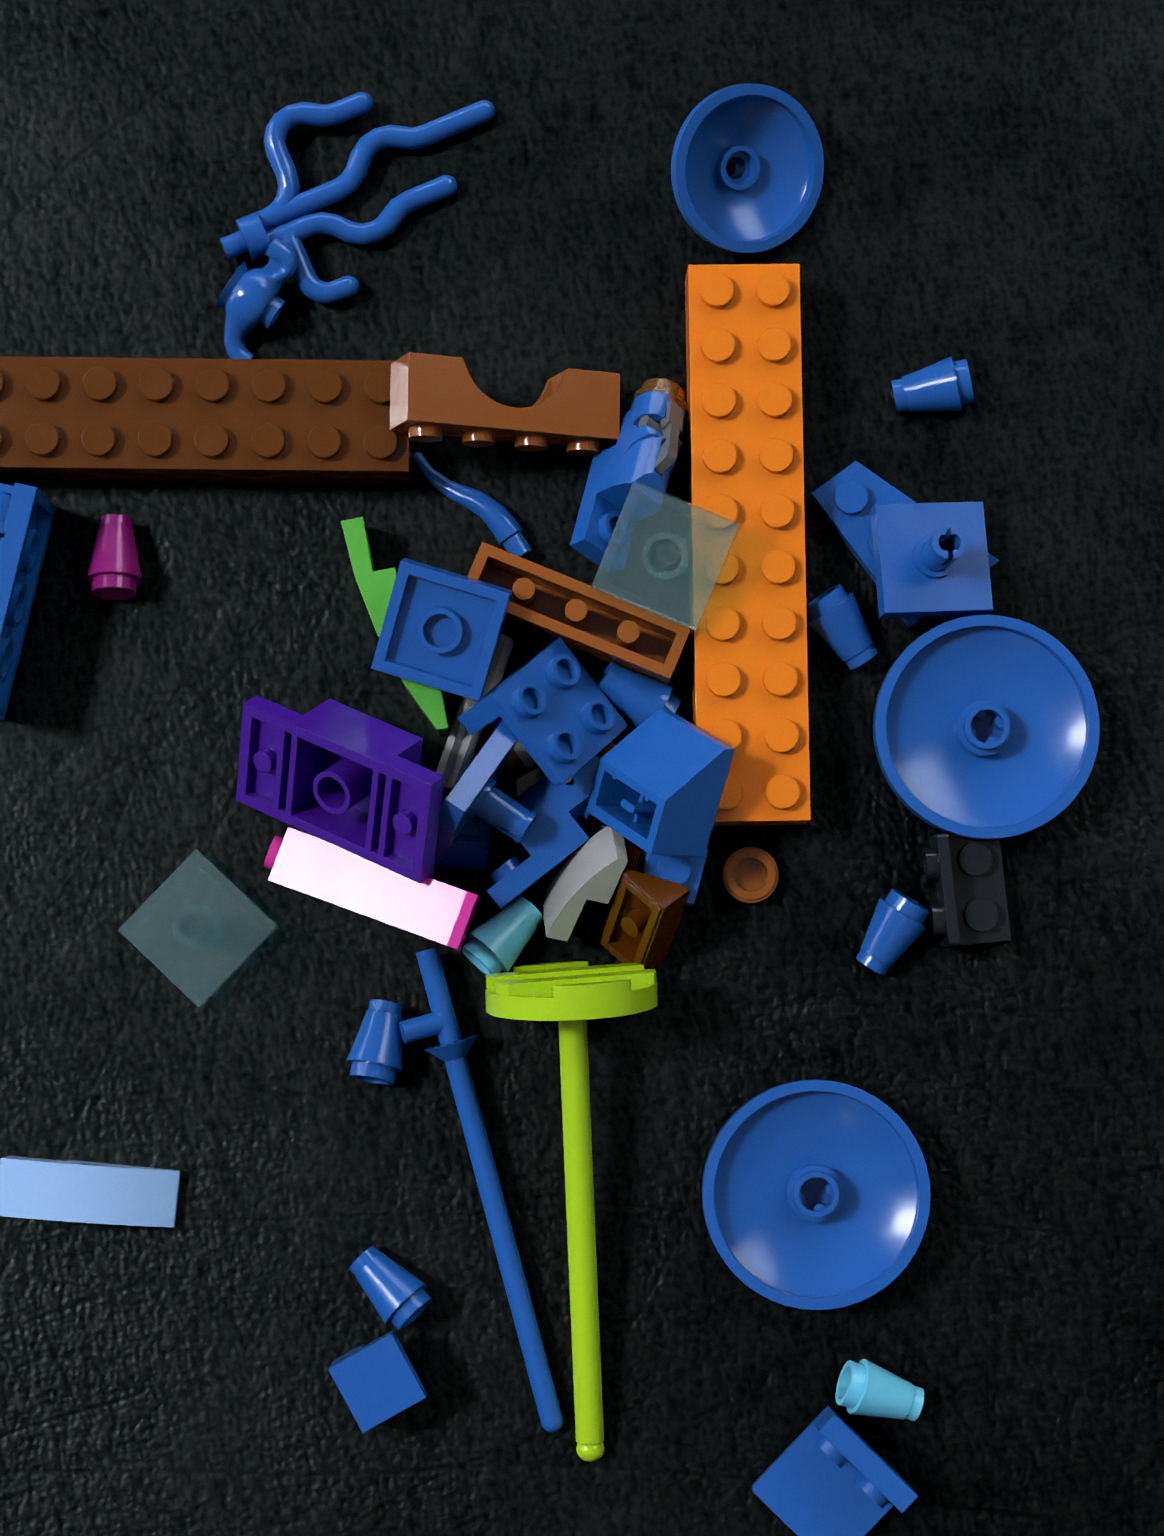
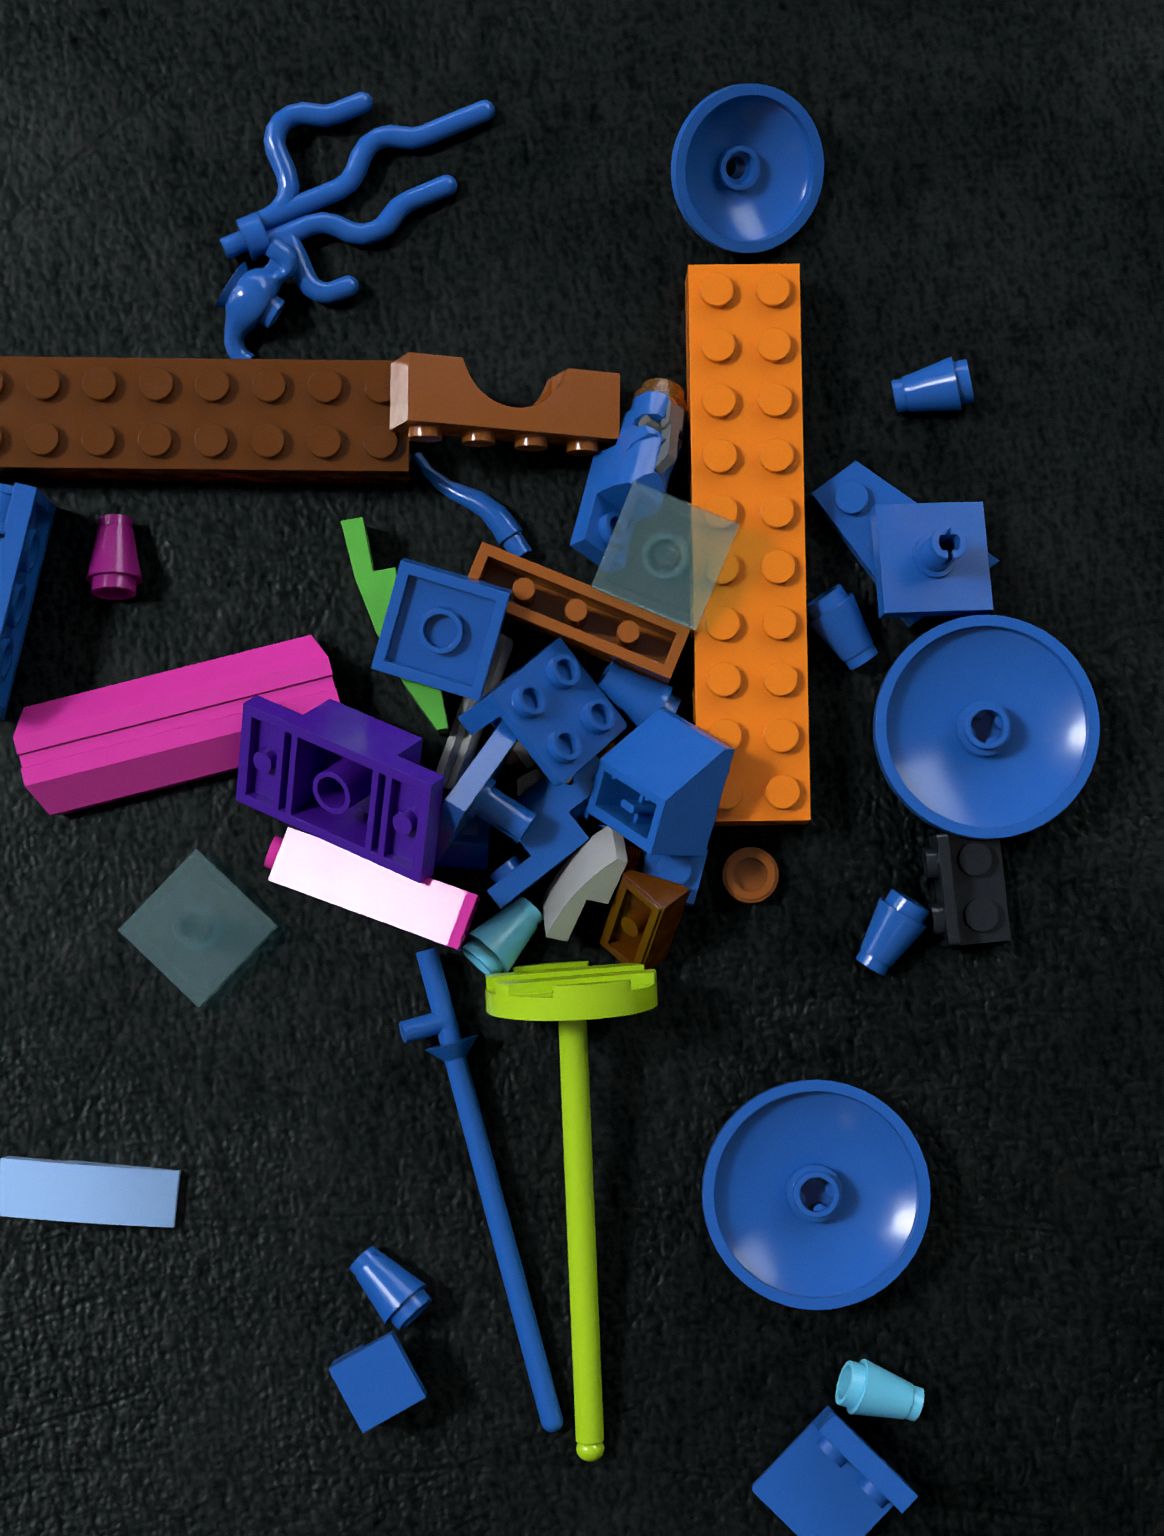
blue cone [346,999,403,1085] -> none
none -> dark pink piece [13,635,340,815]

